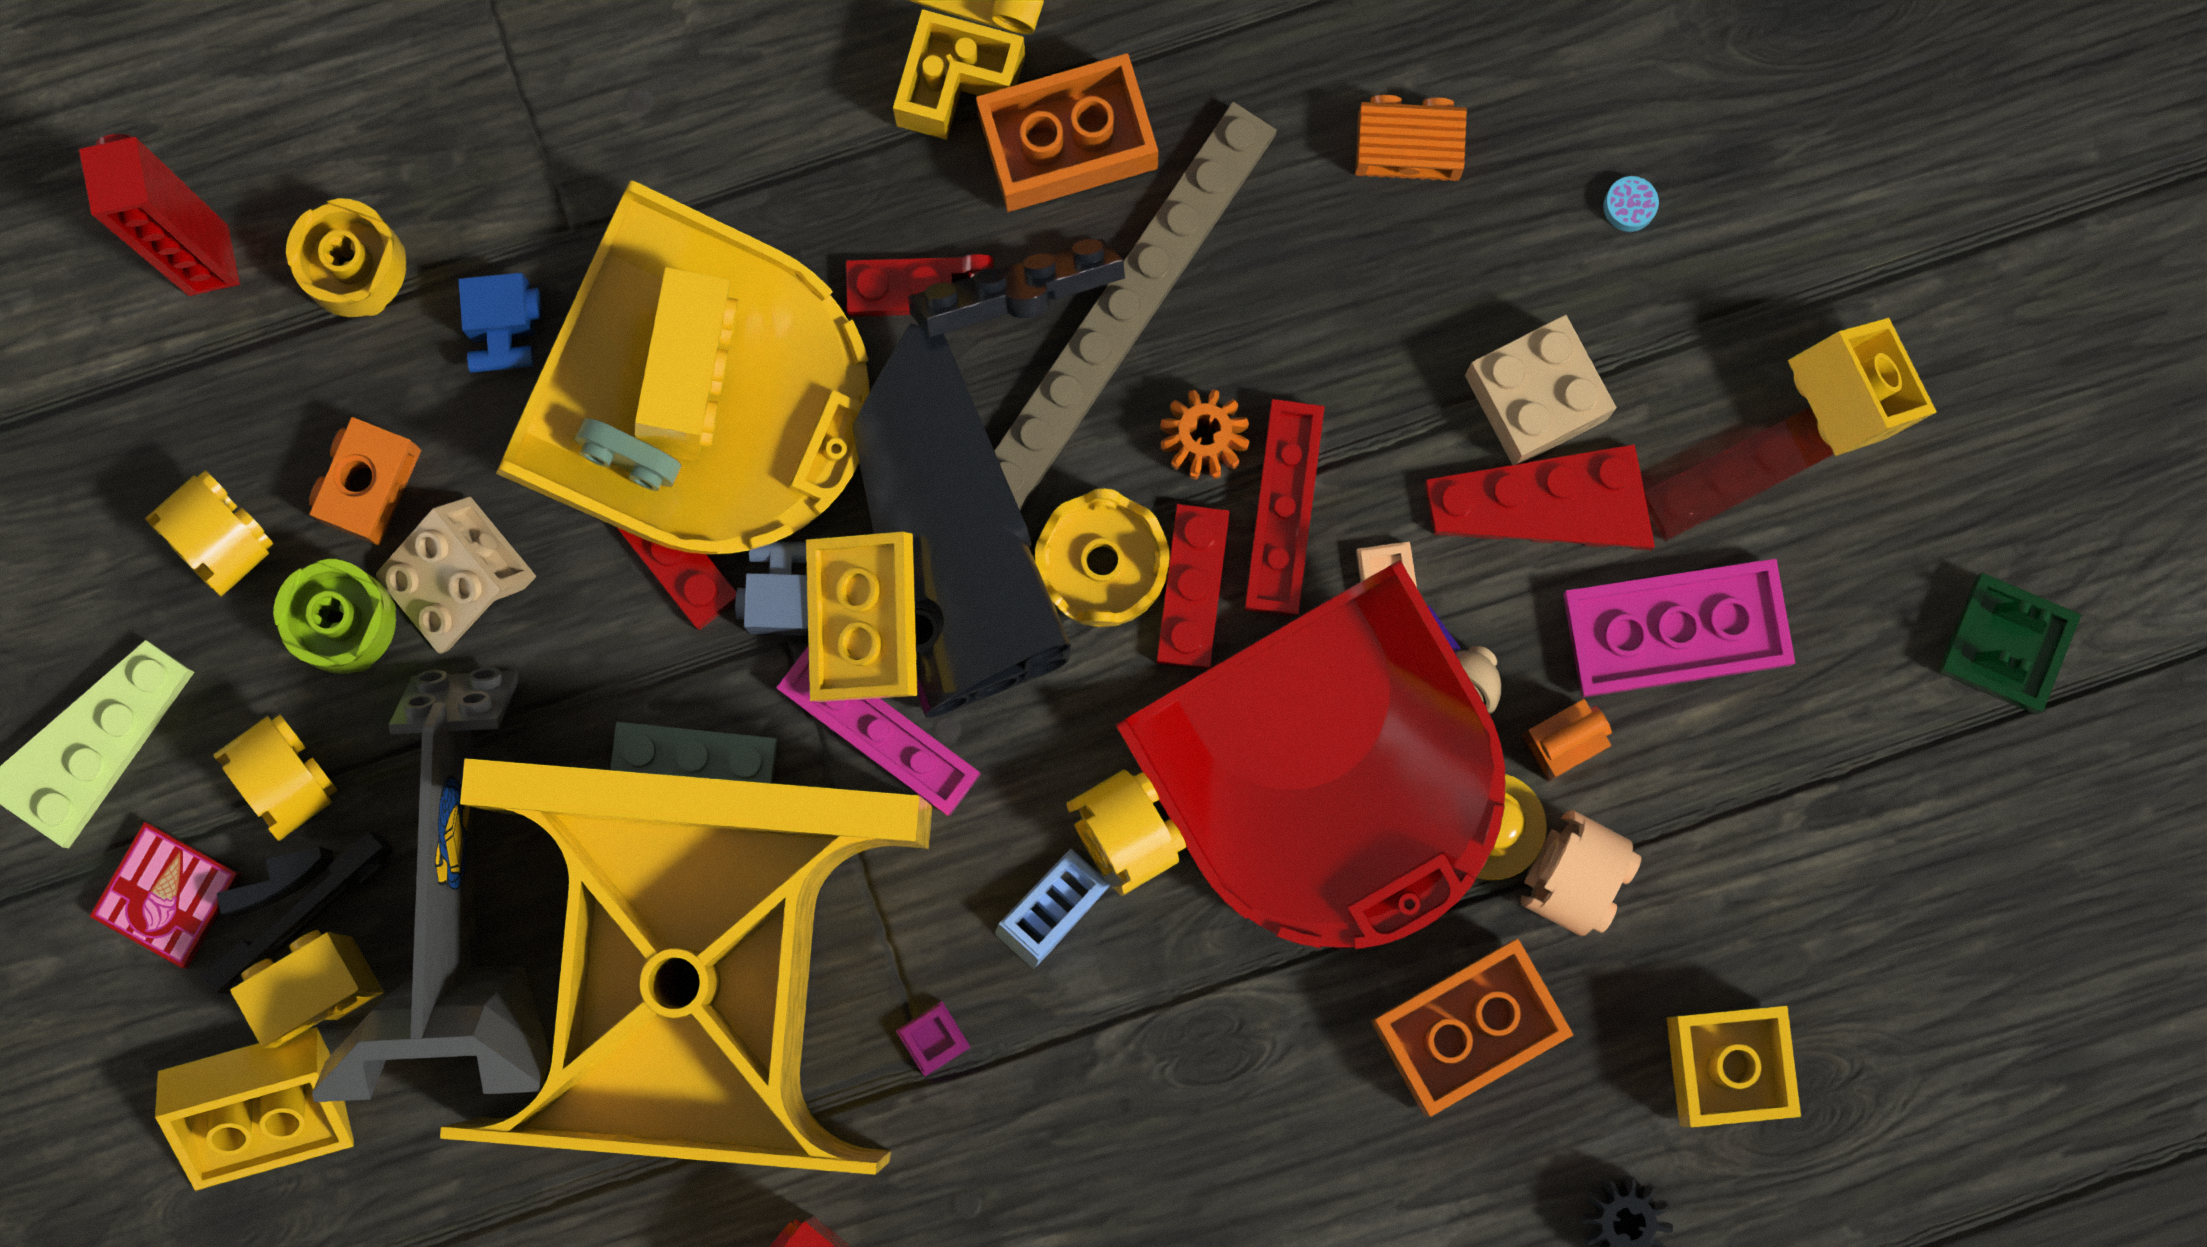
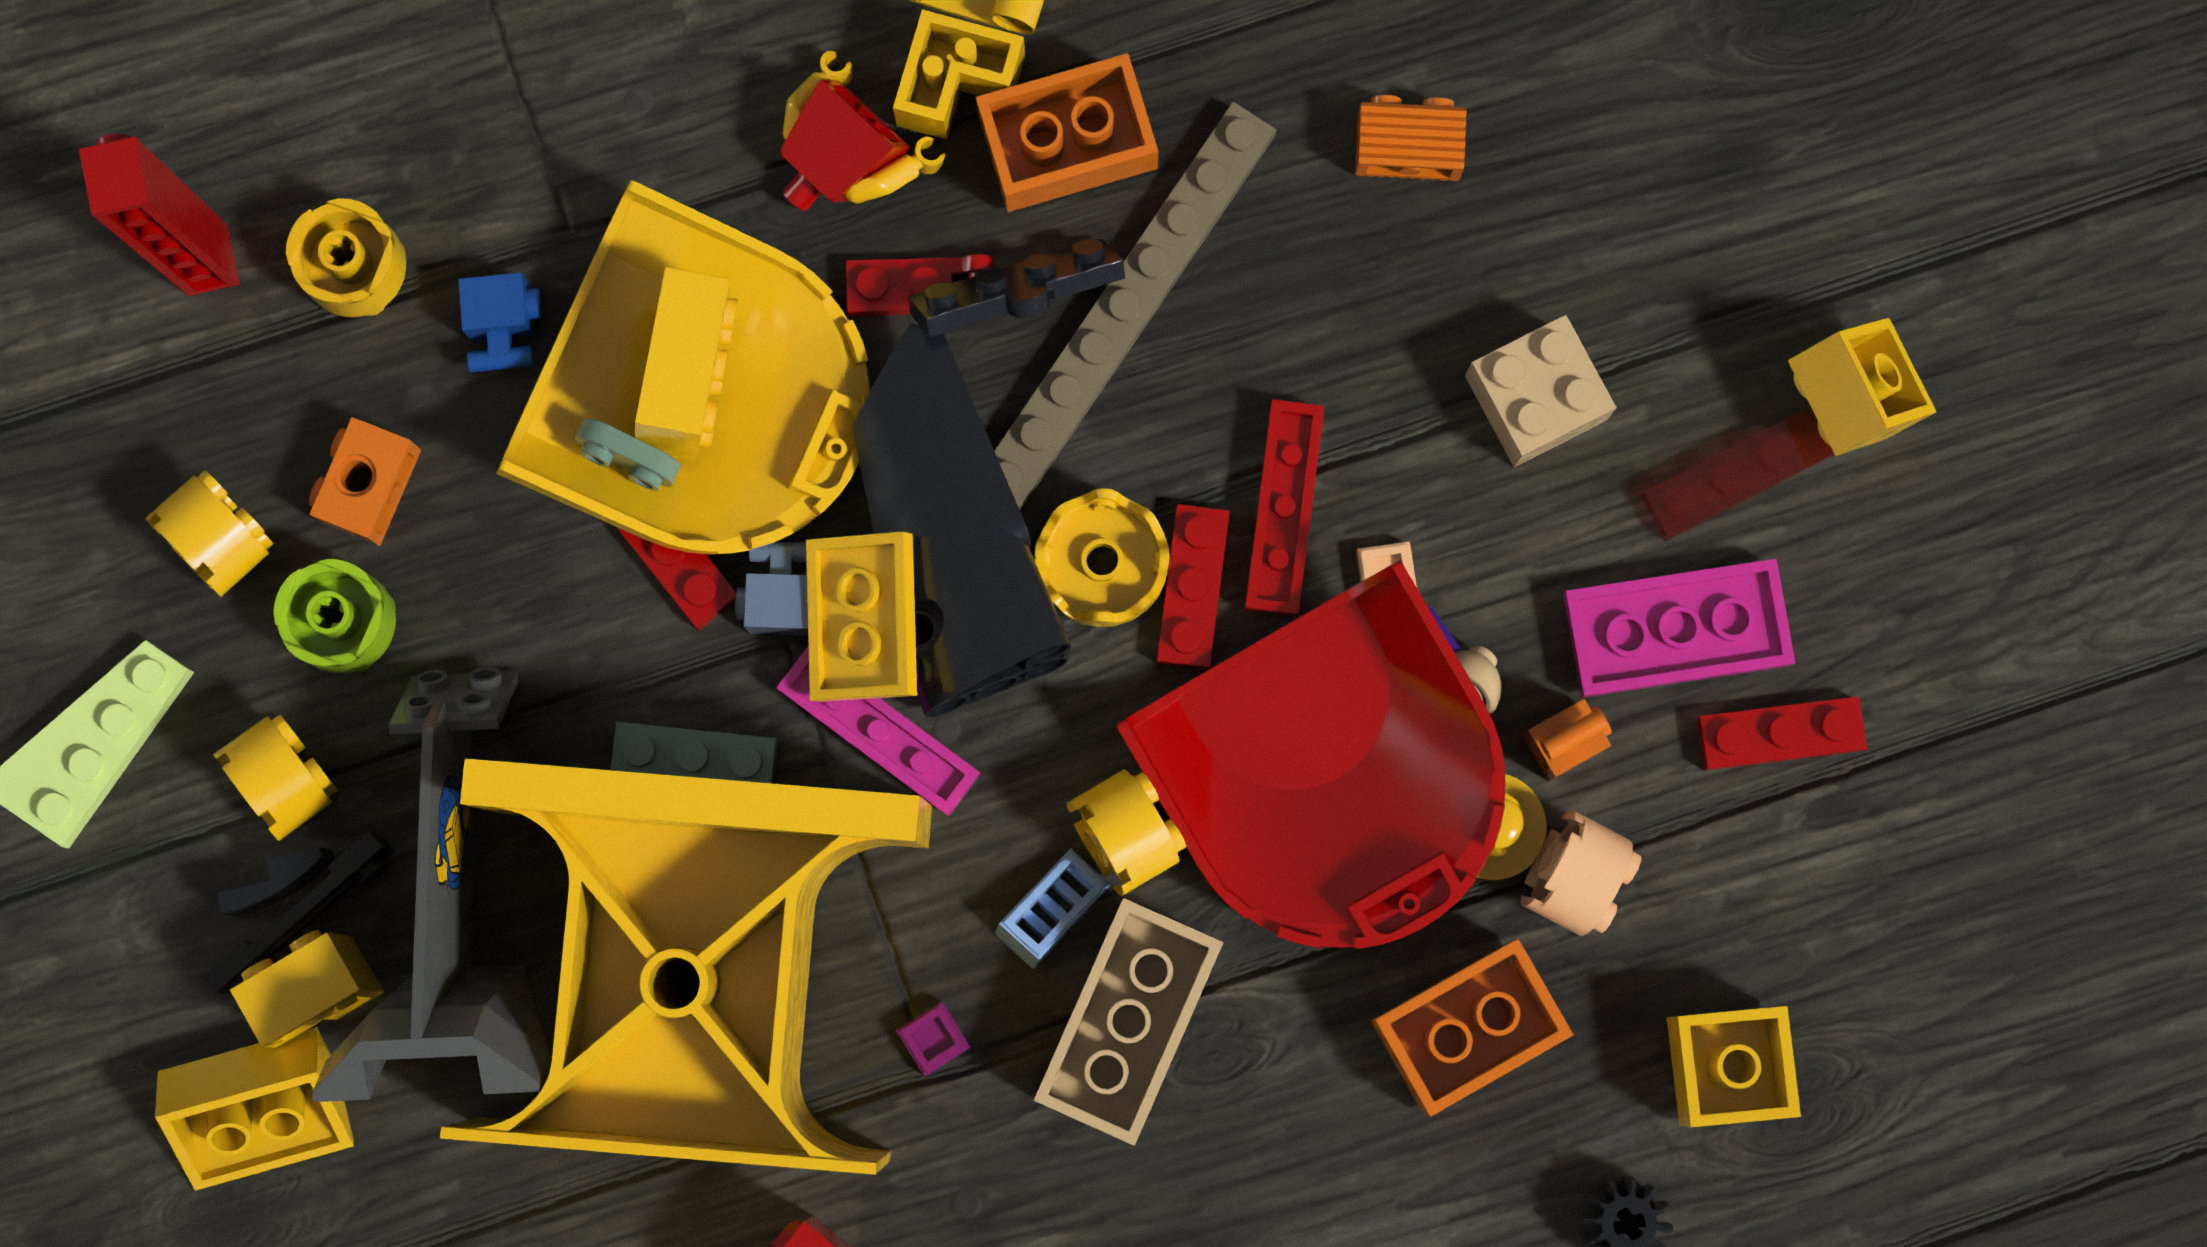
tile [89,822,242,969] -> none
tan bracket [376,496,536,654] -> none
orange gear [1160,390,1249,480] -> none
red wing [1424,444,1655,551] -> none
medium azure tile [1603,176,1659,232] -> none
dark green plate [1938,573,2082,715] -> none
none -> red torso [780,51,945,211]
none -> tan brick [1033,898,1224,1146]
none -> red plate [1696,696,1867,771]

